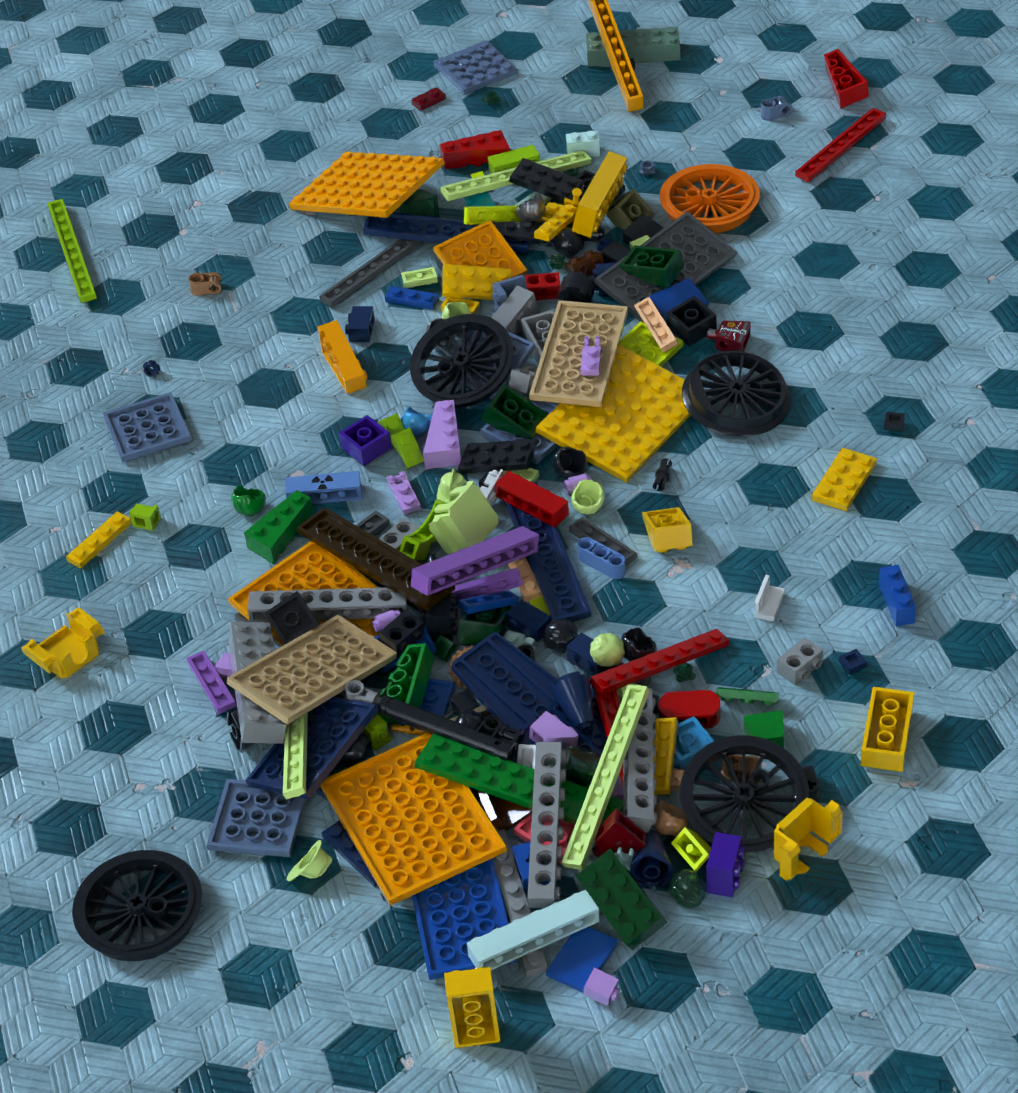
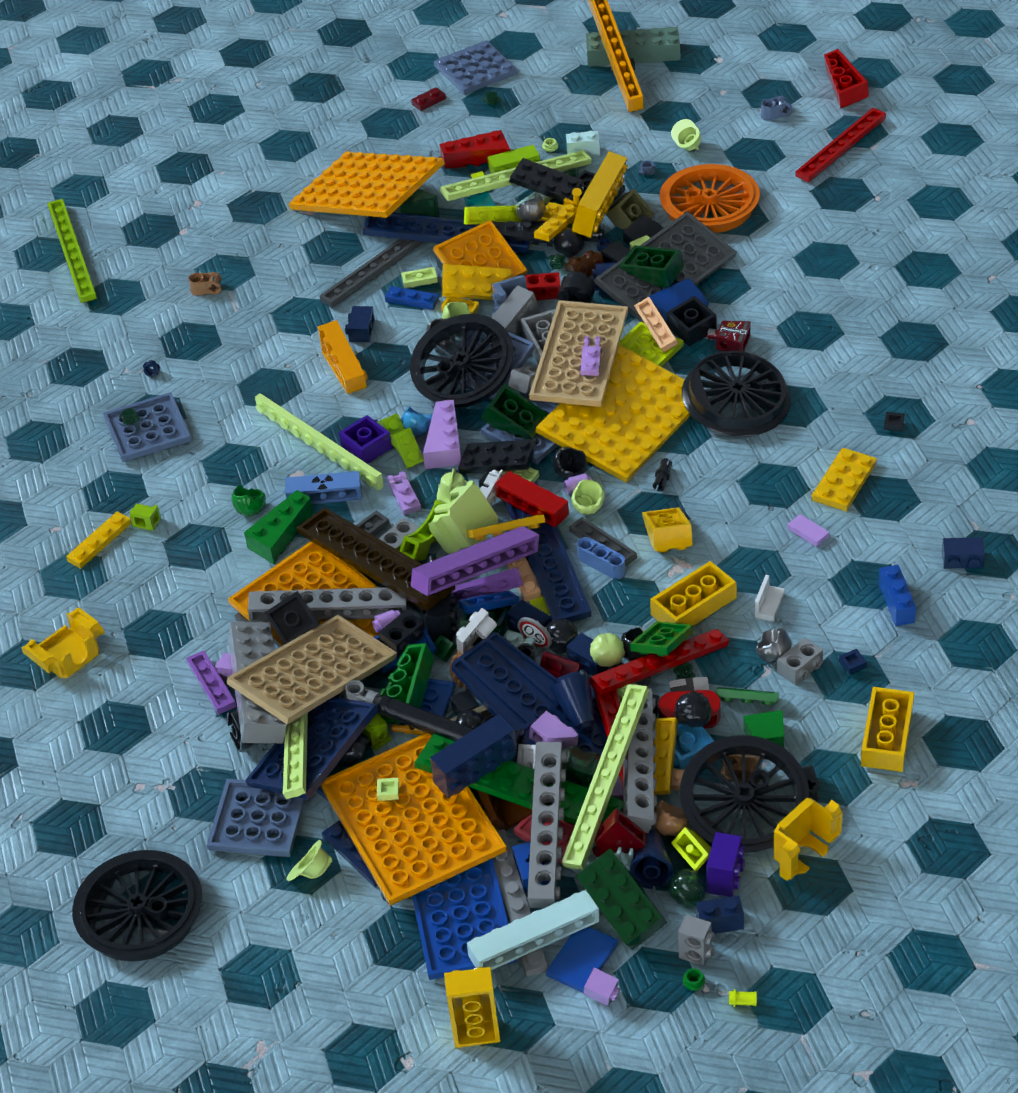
none -> clear green plate [119,408,140,425]
none -> yellowish green plate [255,393,384,491]
none -> yellowish green plate [377,778,400,801]
none -> dark blue brick [430,714,517,798]
none -> white plate [456,608,497,654]
none -> yellow plate [466,515,545,541]
none -> piece [518,617,552,649]
none -> dark red plate [540,651,582,678]
none -> yellowish green plate [542,138,558,153]
none -> green plate [630,621,693,656]
none -> yellow brick [650,561,737,626]
none -> white sticker [669,677,709,692]
none -> yellowish green piece [671,119,701,151]
none -> black hair [674,691,711,728]
none -> light grey brick [678,915,715,966]
none -> green plate [683,968,705,991]
none -> dark blue brick [696,896,744,934]
none -> neon yellow pin [729,989,757,1007]
none -> flat silver hair [756,628,792,663]
none -> lavender tile [787,514,829,547]
none -> dark blue brick [942,537,985,569]

